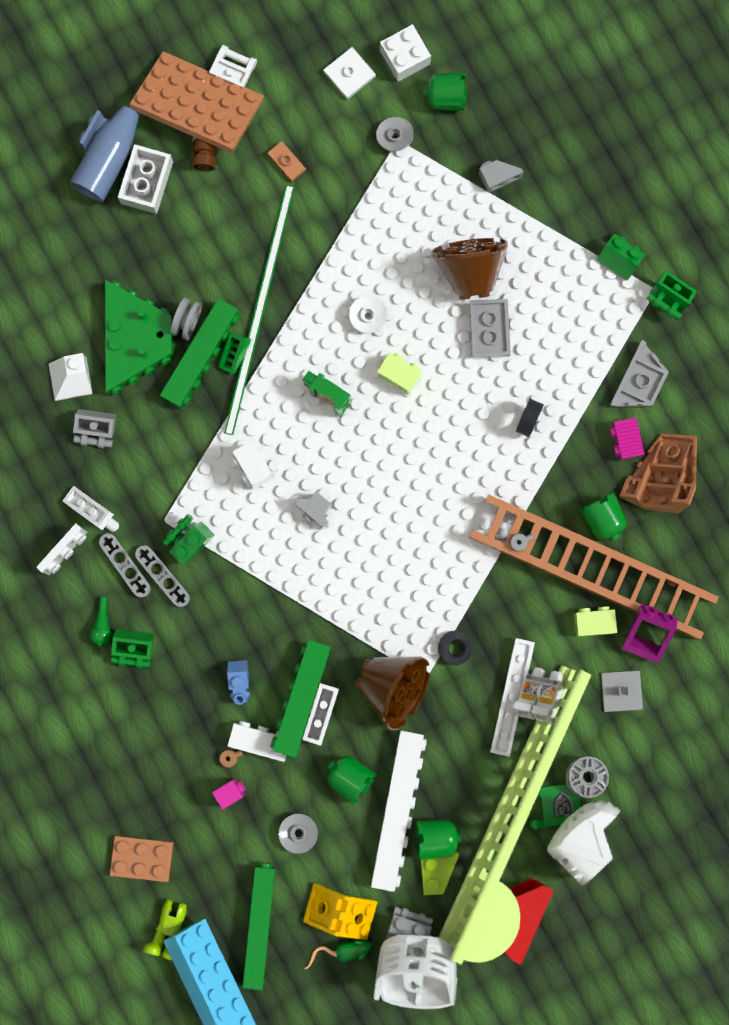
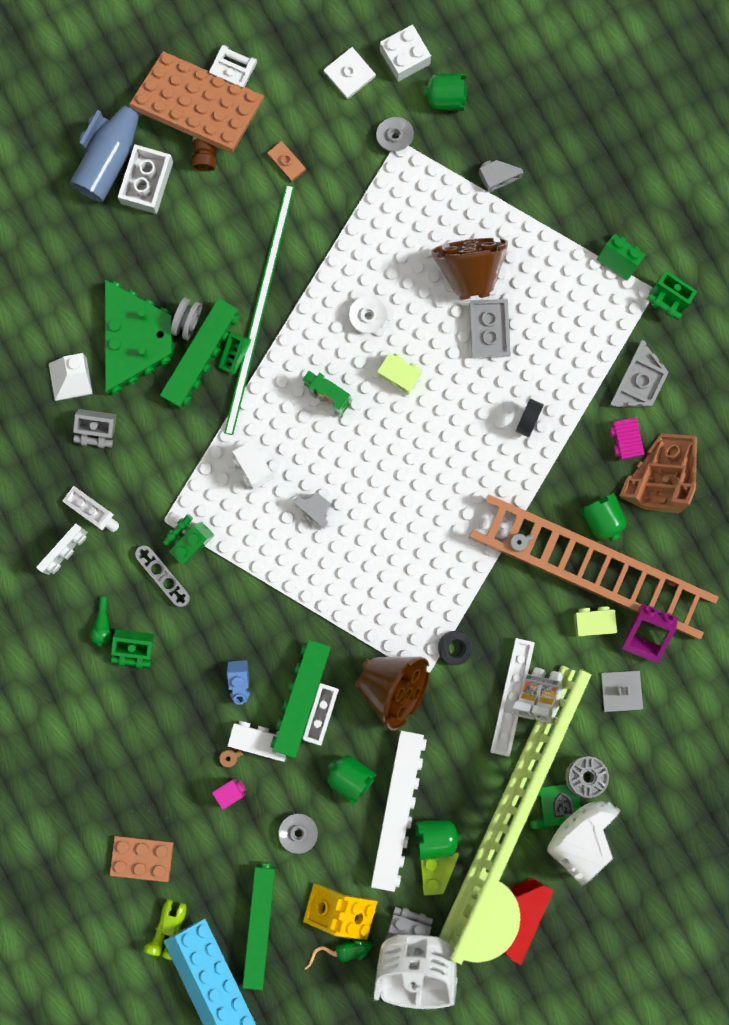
light grey beam [99,534,151,598] -> none

